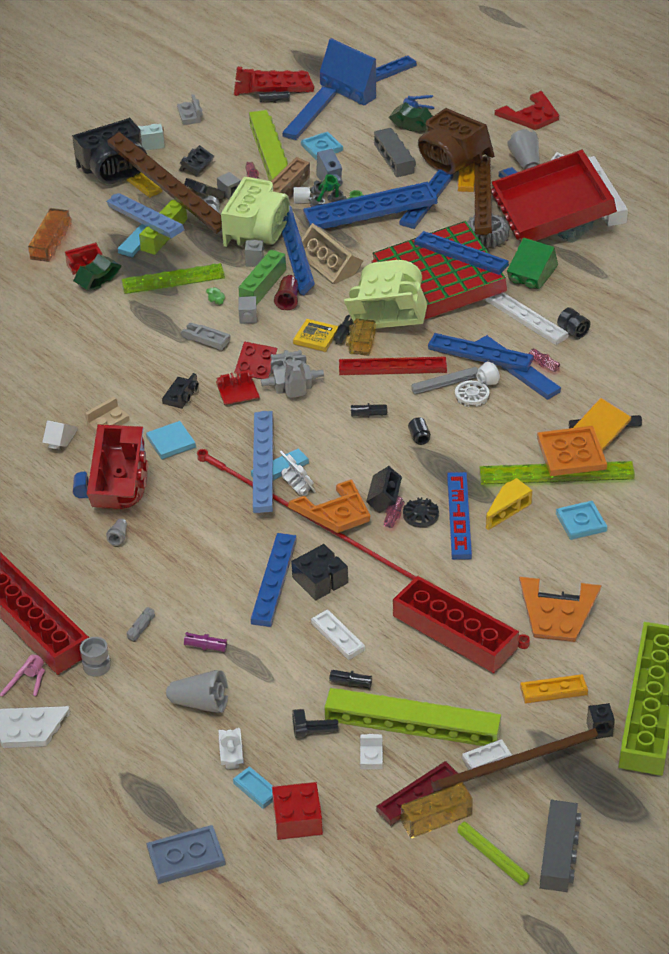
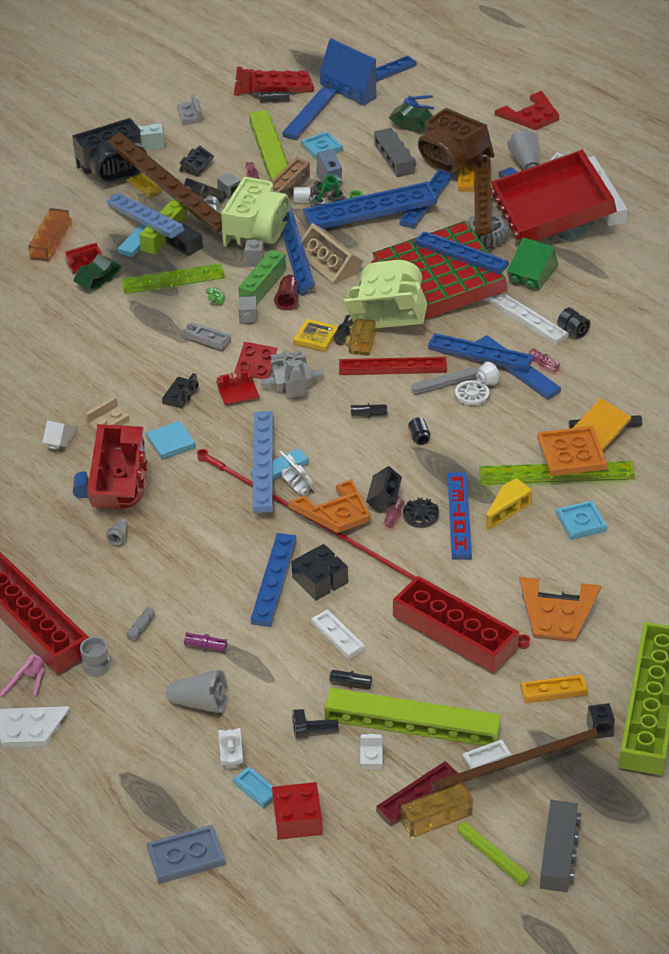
none -> black brick [165,221,203,257]

